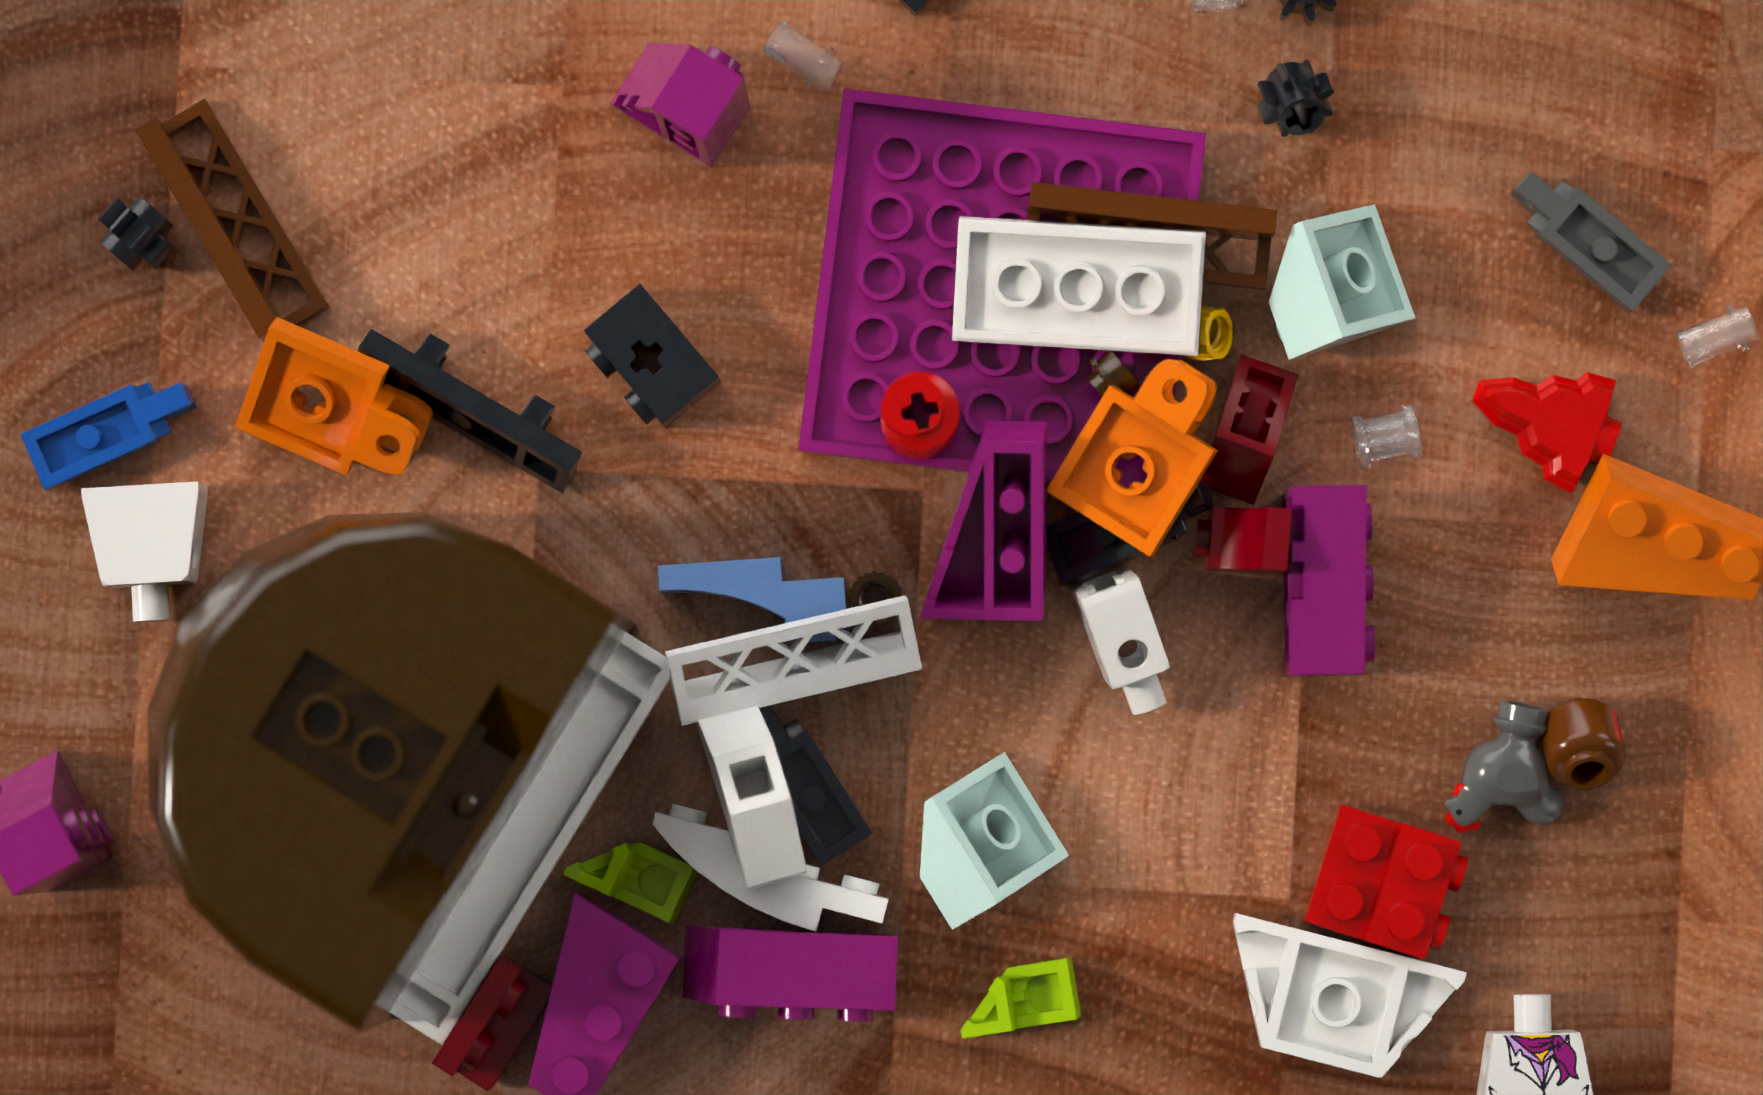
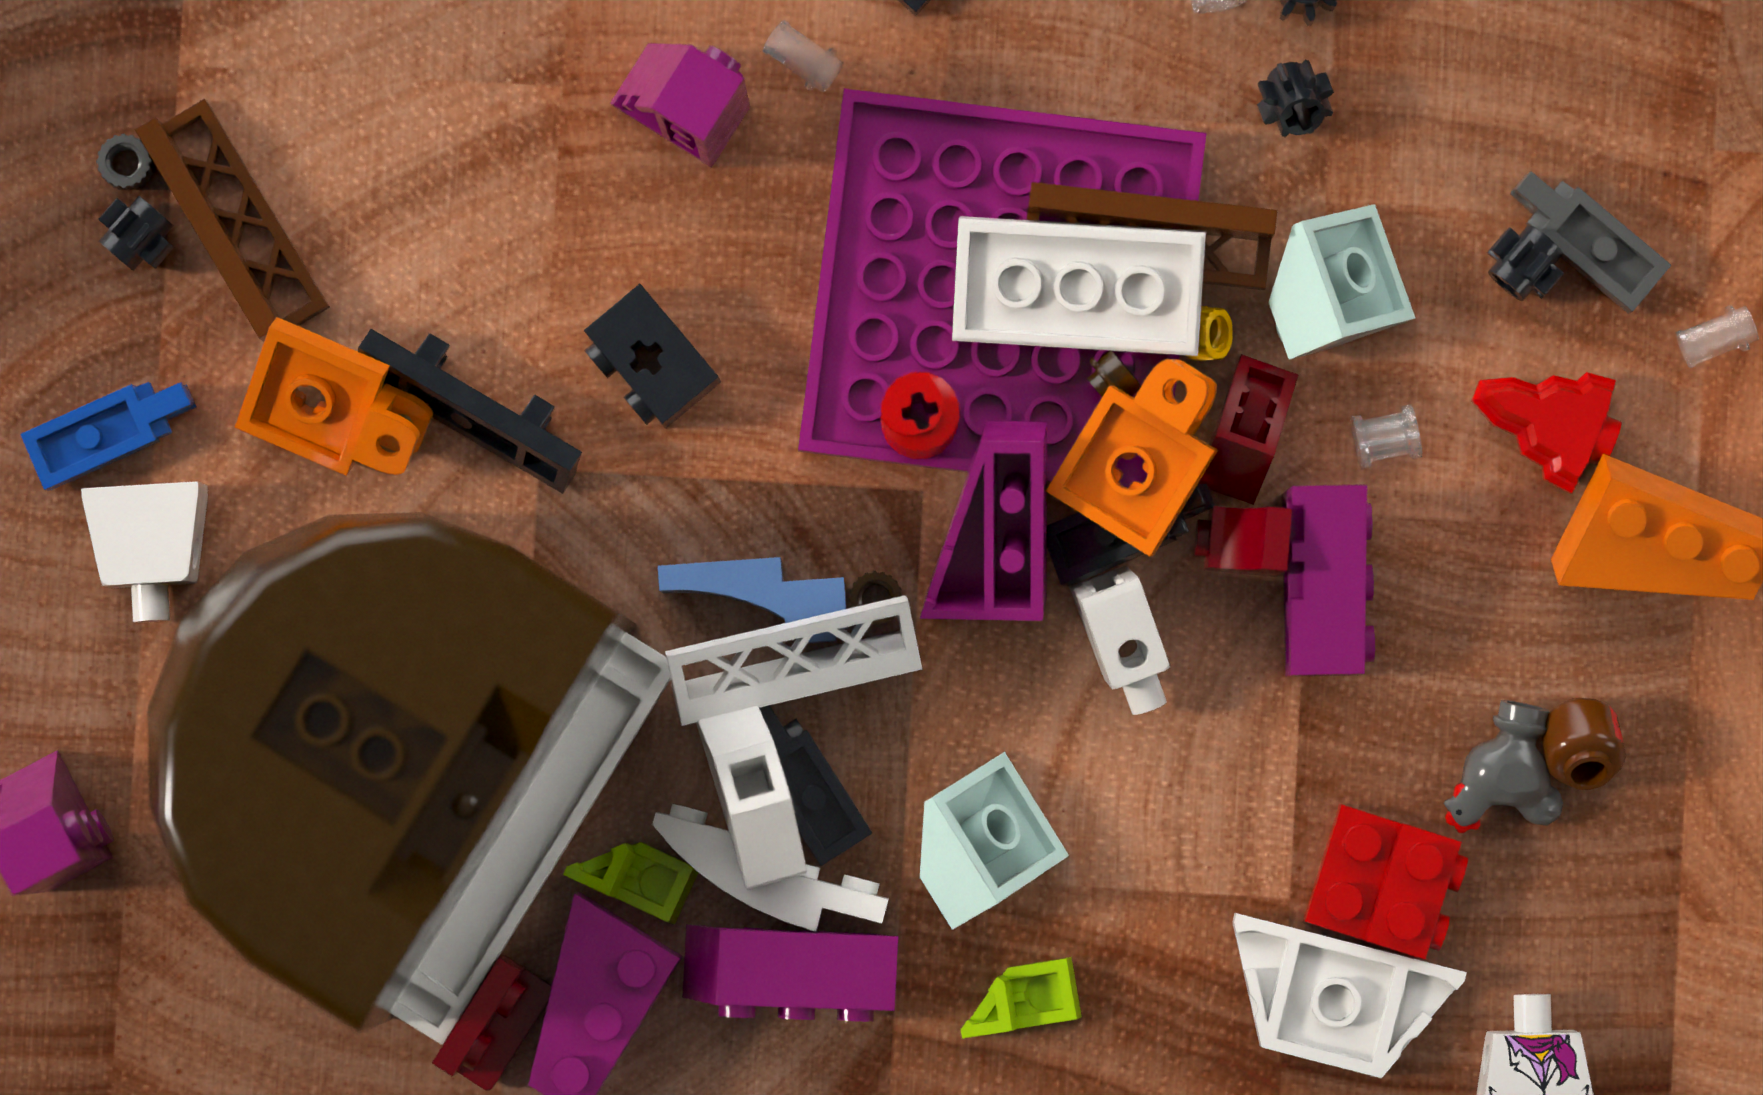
none -> dark grey axle [96,134,154,190]
none -> black gear [1487,225,1564,301]

